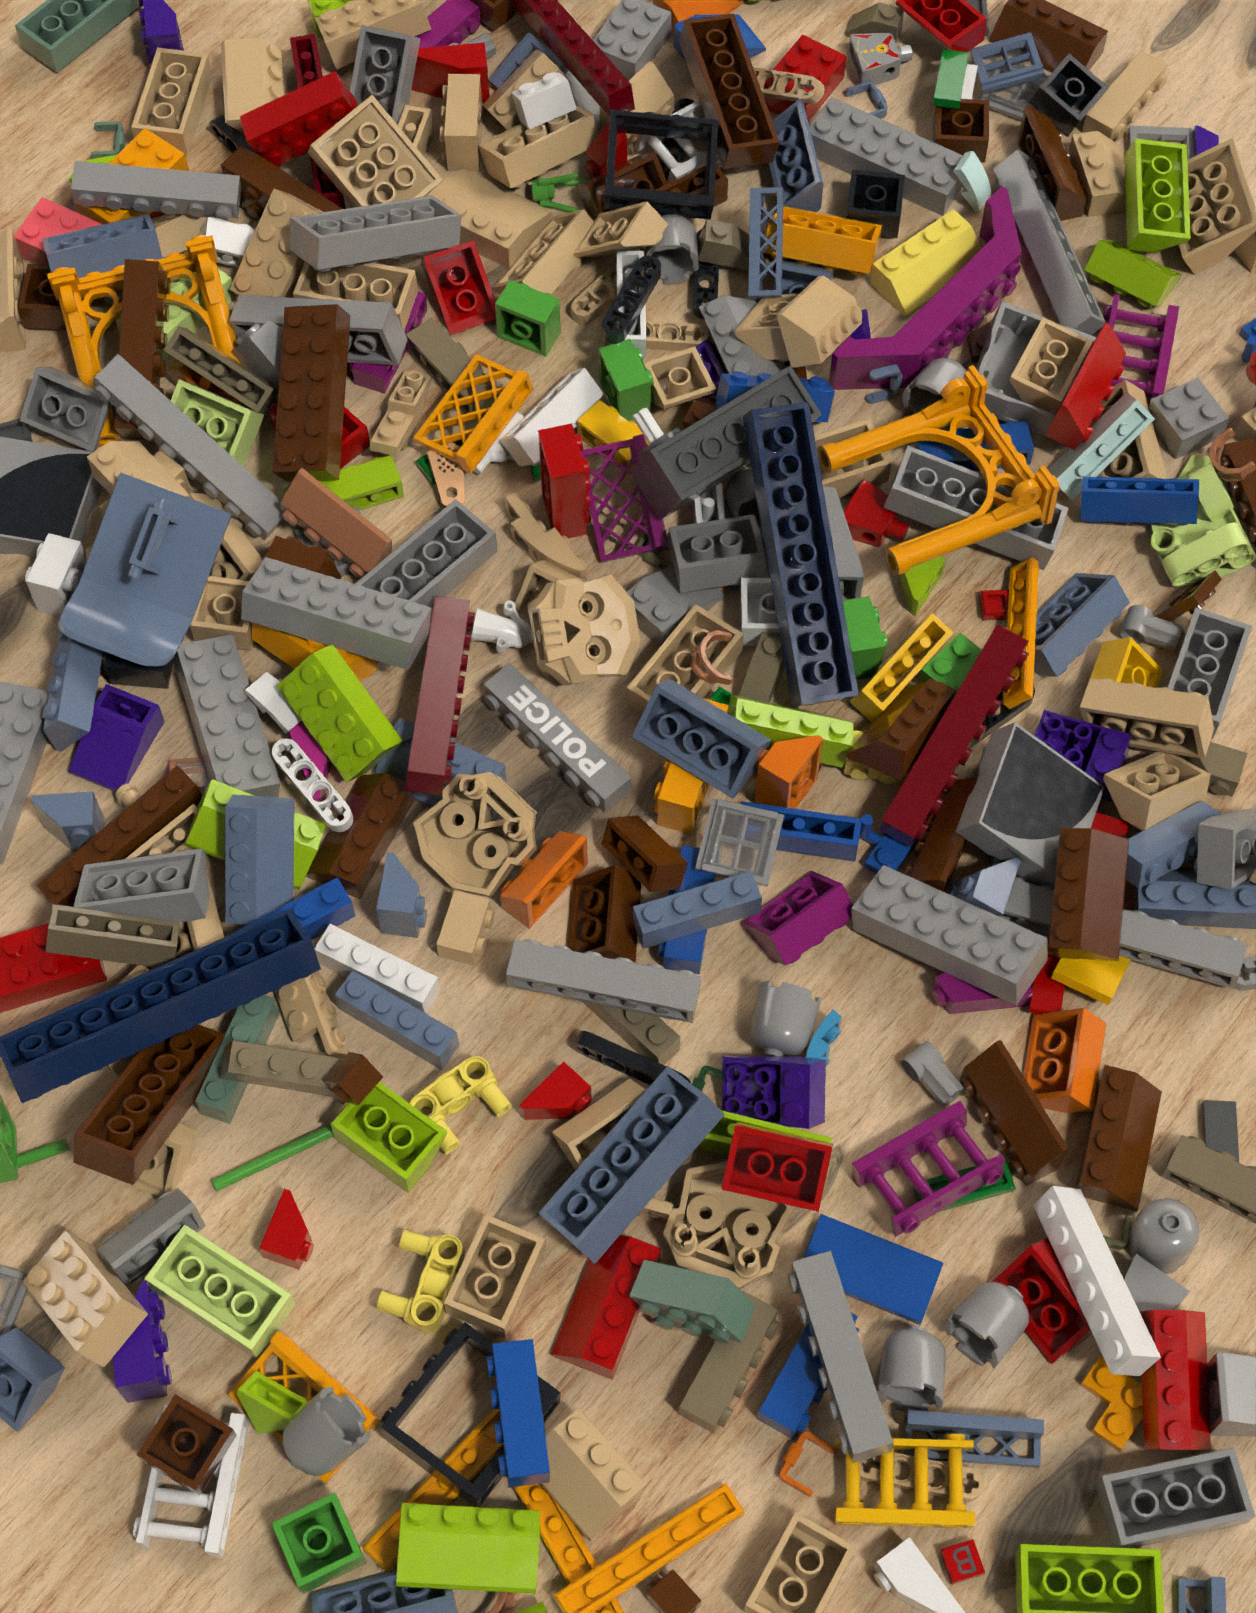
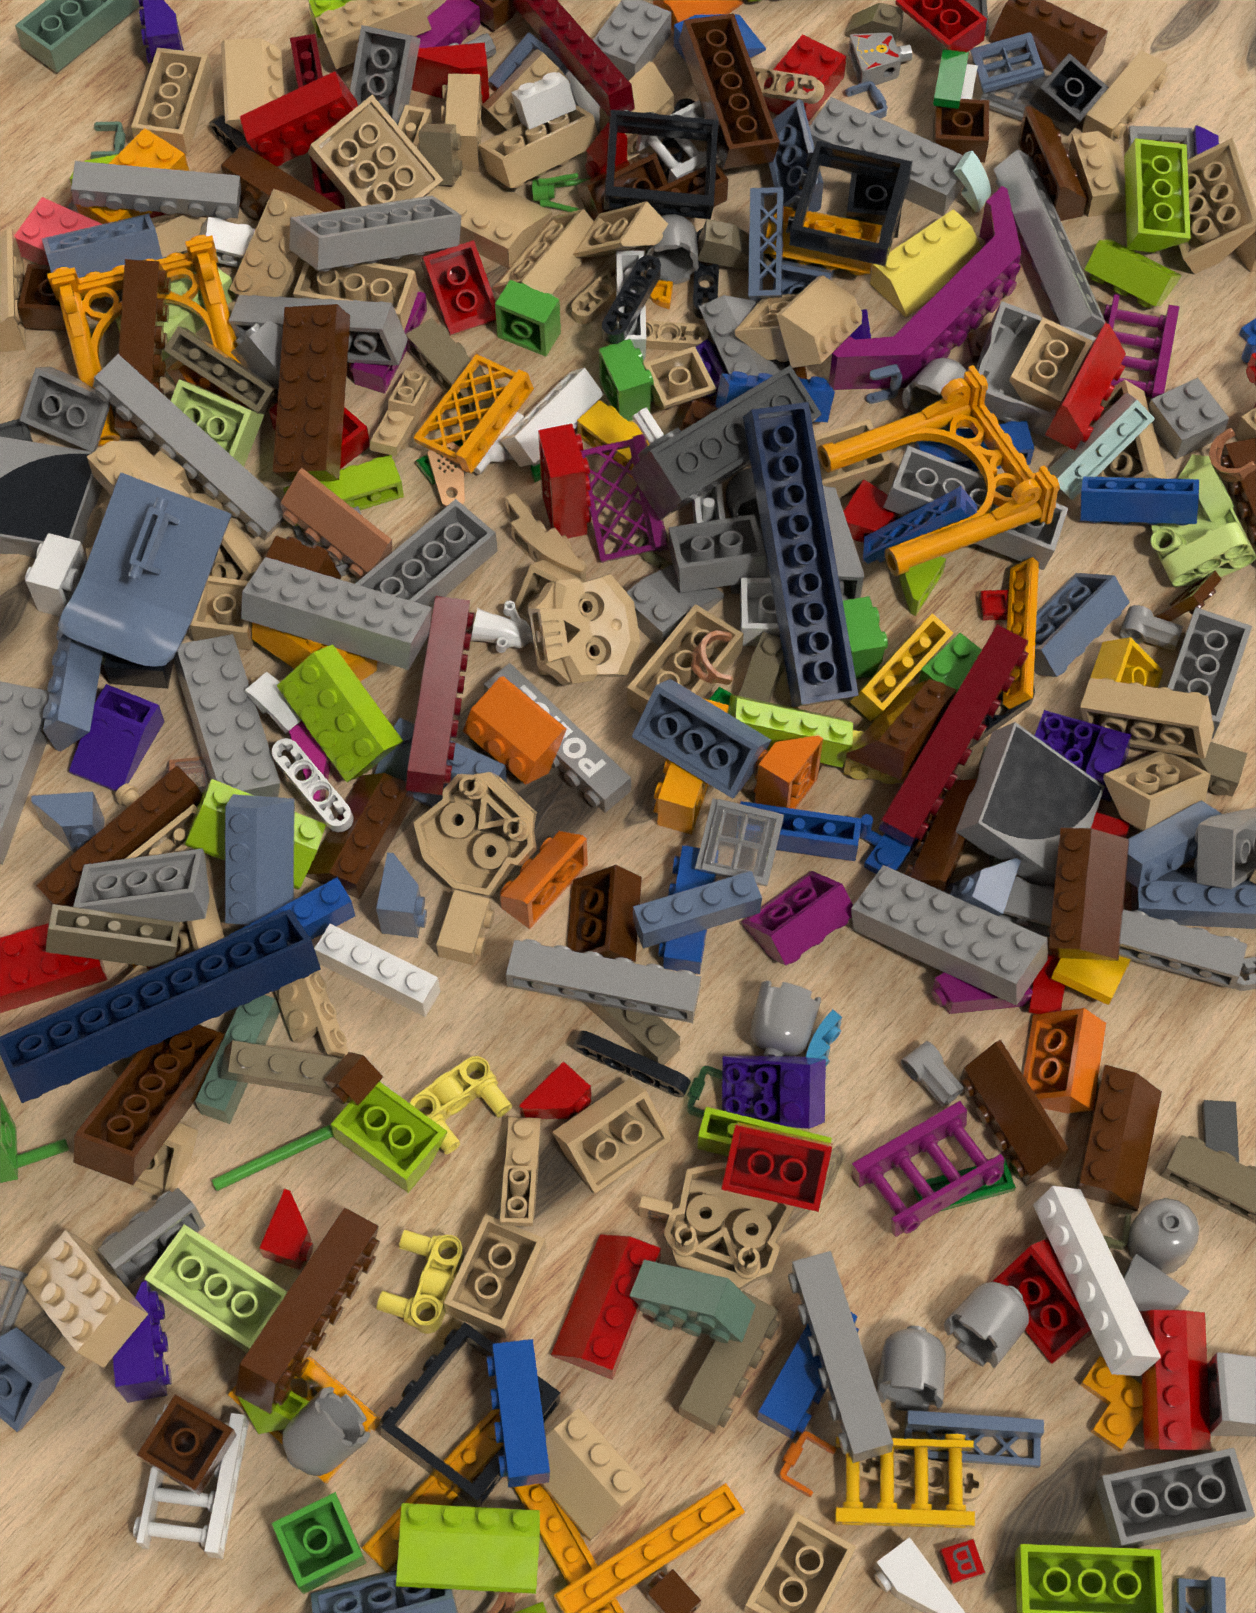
sand blue brick [335,970,460,1070] -> none
sand blue brick [539,1066,724,1264] -> none
reddish brown brick [601,815,688,892] -> none
blue tile [804,1214,943,1325] -> none
none -> reddish brown brick [235,1207,380,1414]
none -> dark tan brick [418,124,463,185]
none -> orange slope [463,676,567,785]
none -> tan slope [500,1117,541,1226]
none -> light orange tile [649,280,673,309]
none -> black window [786,141,913,266]
none -> blue fence [863,486,977,564]

